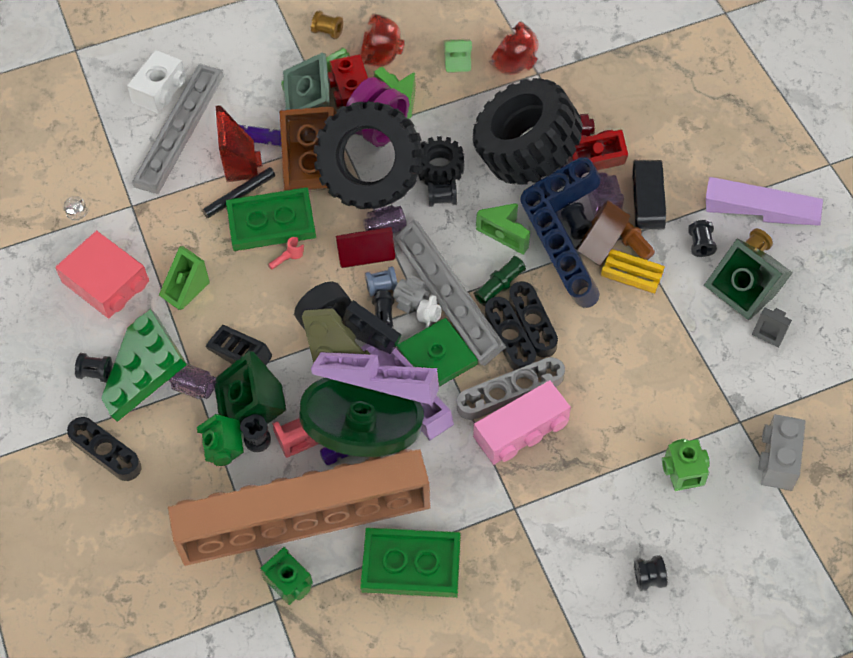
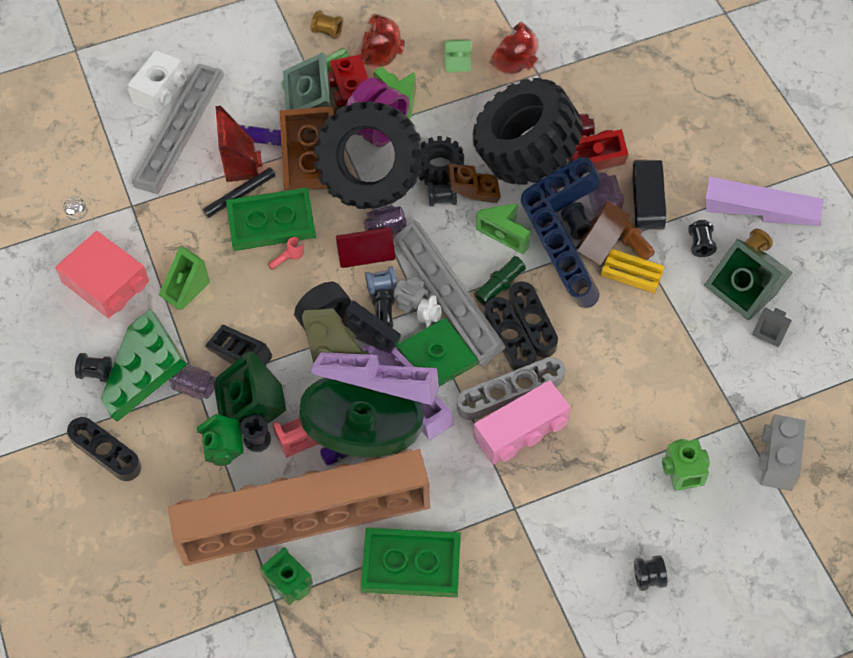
none -> reddish brown slope [447,163,501,203]

